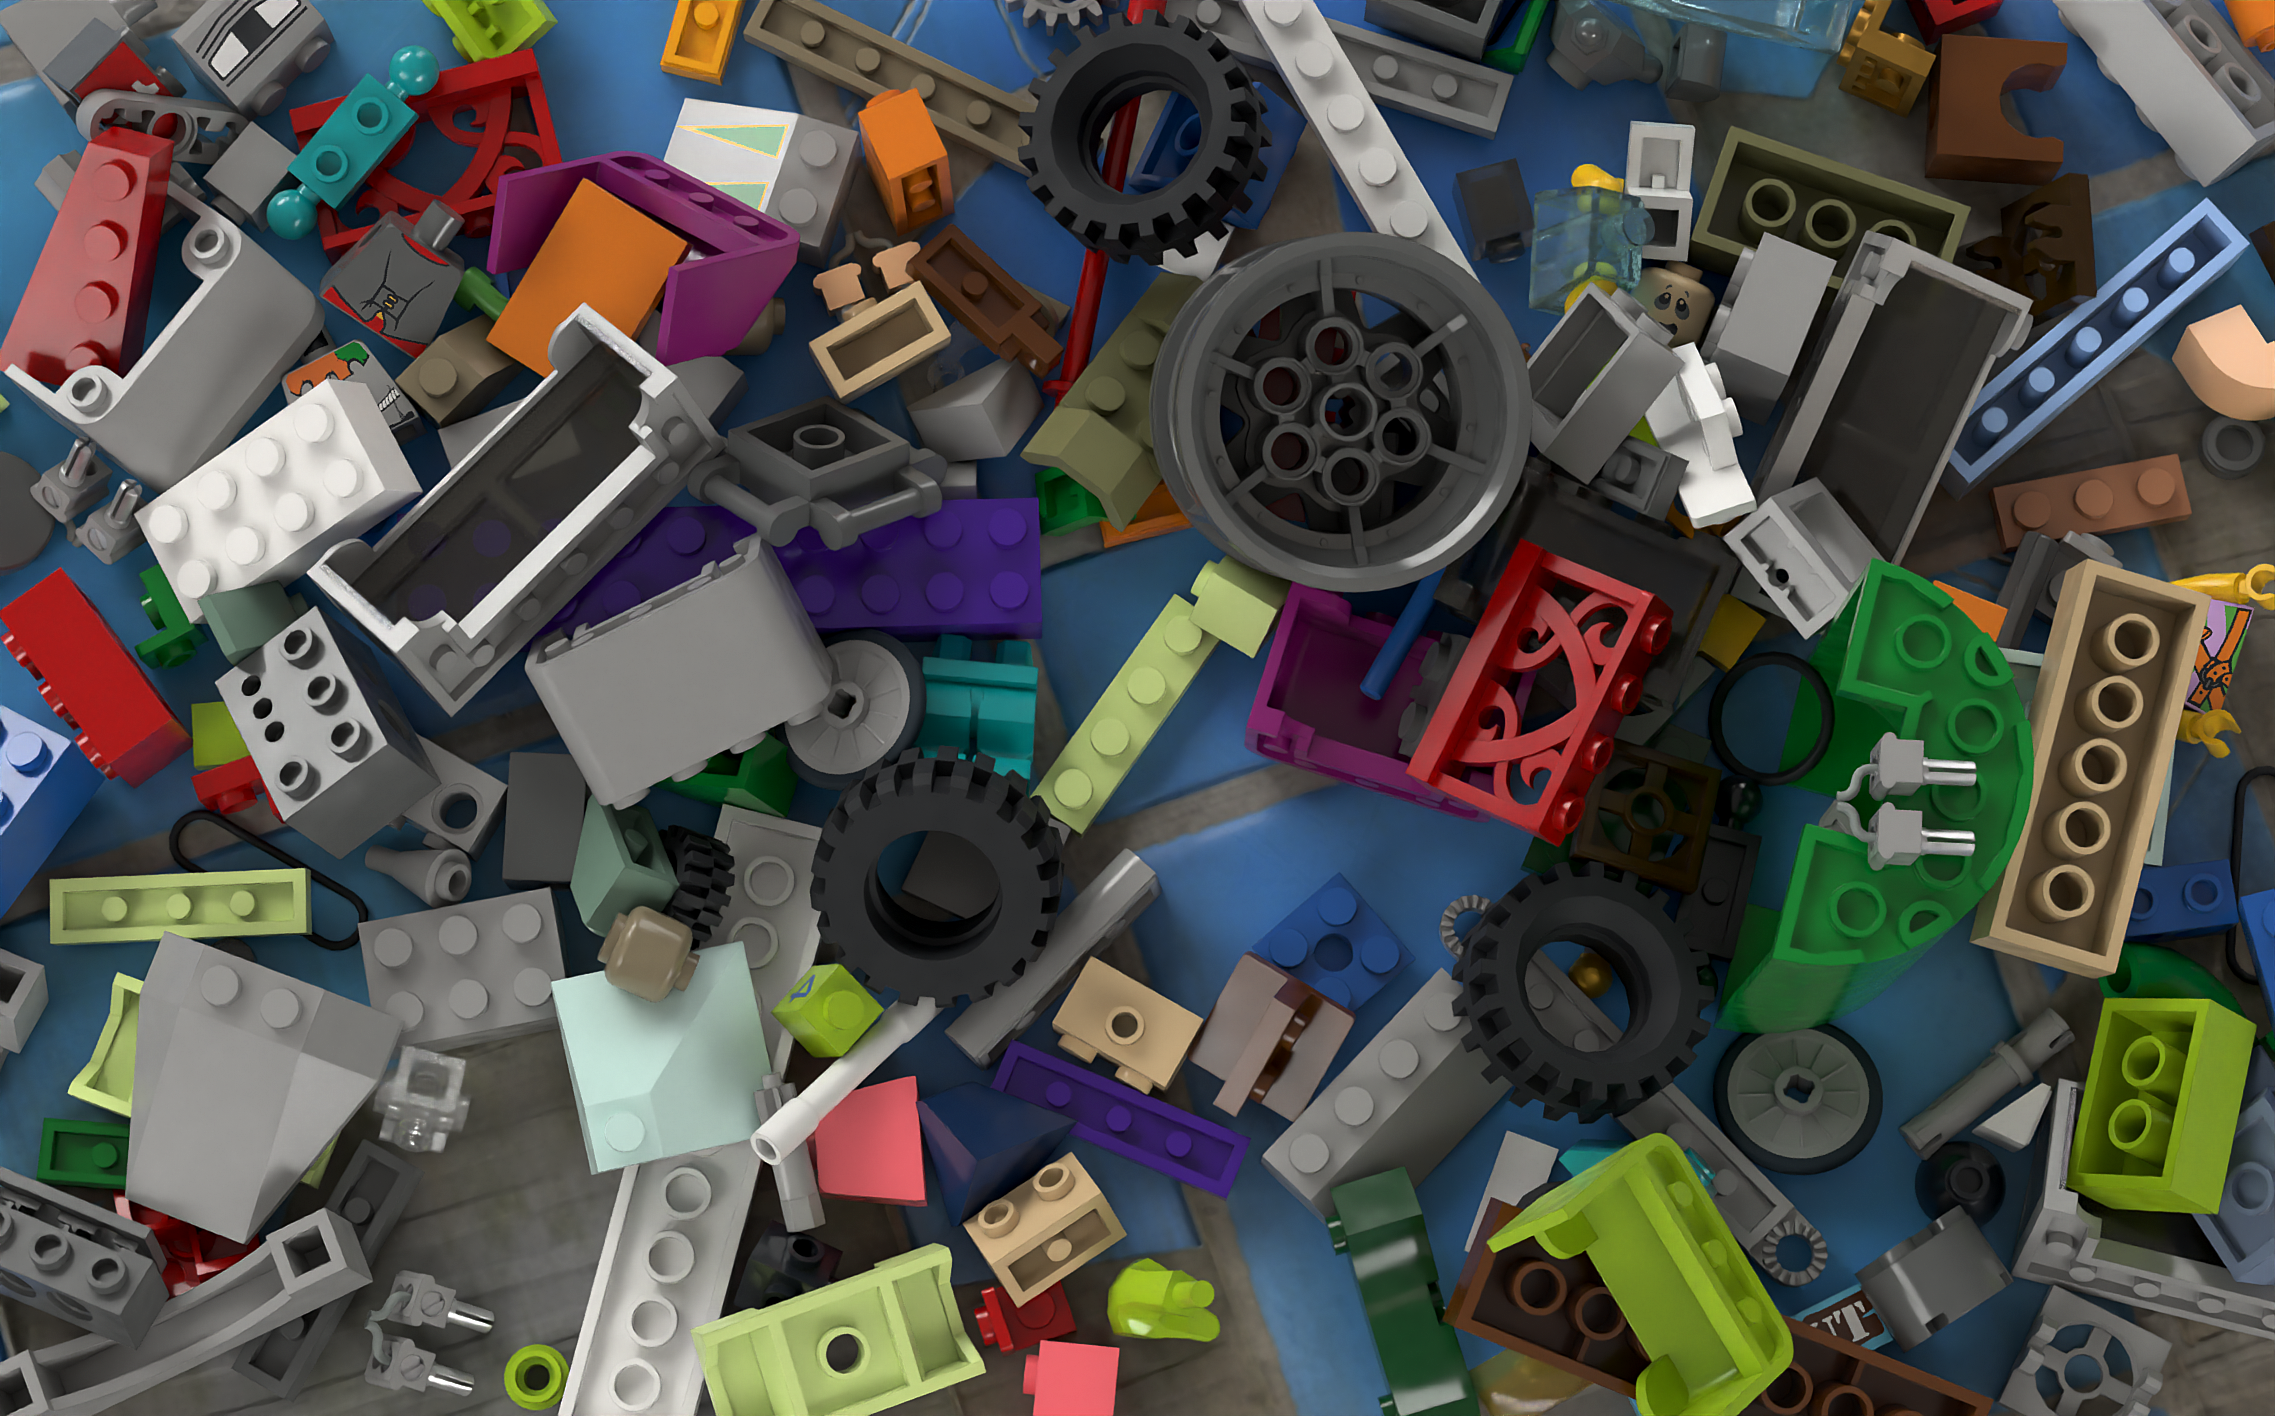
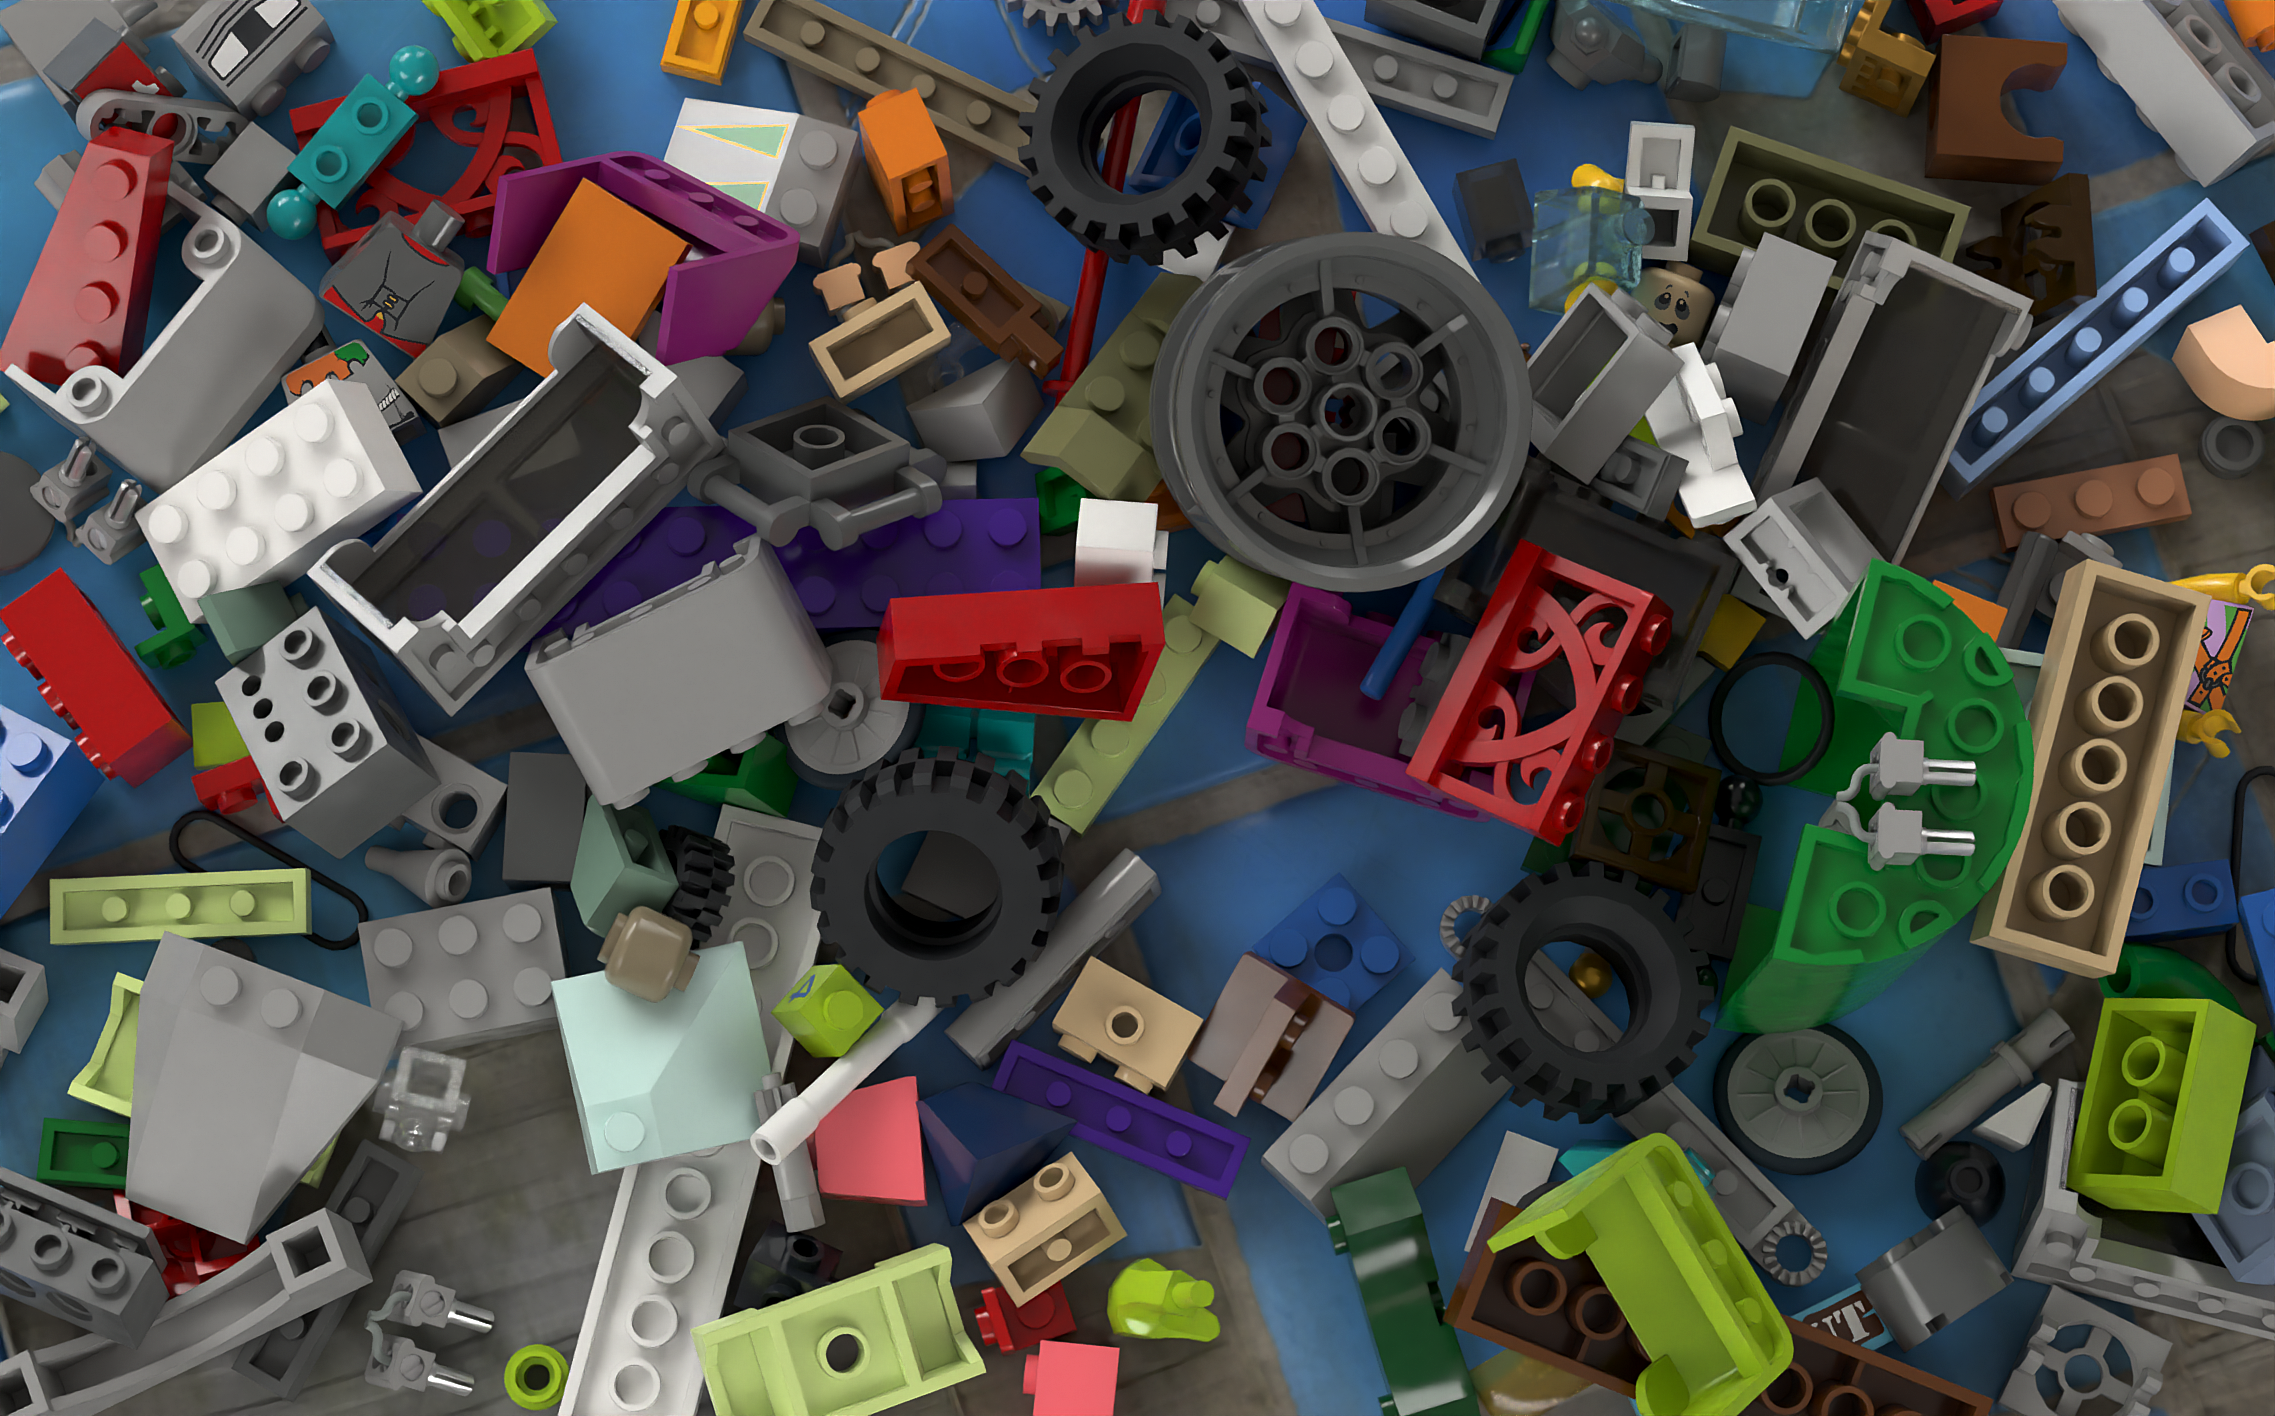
none -> red wedge [876,582,1166,722]
none -> white brick [1074,498,1169,612]

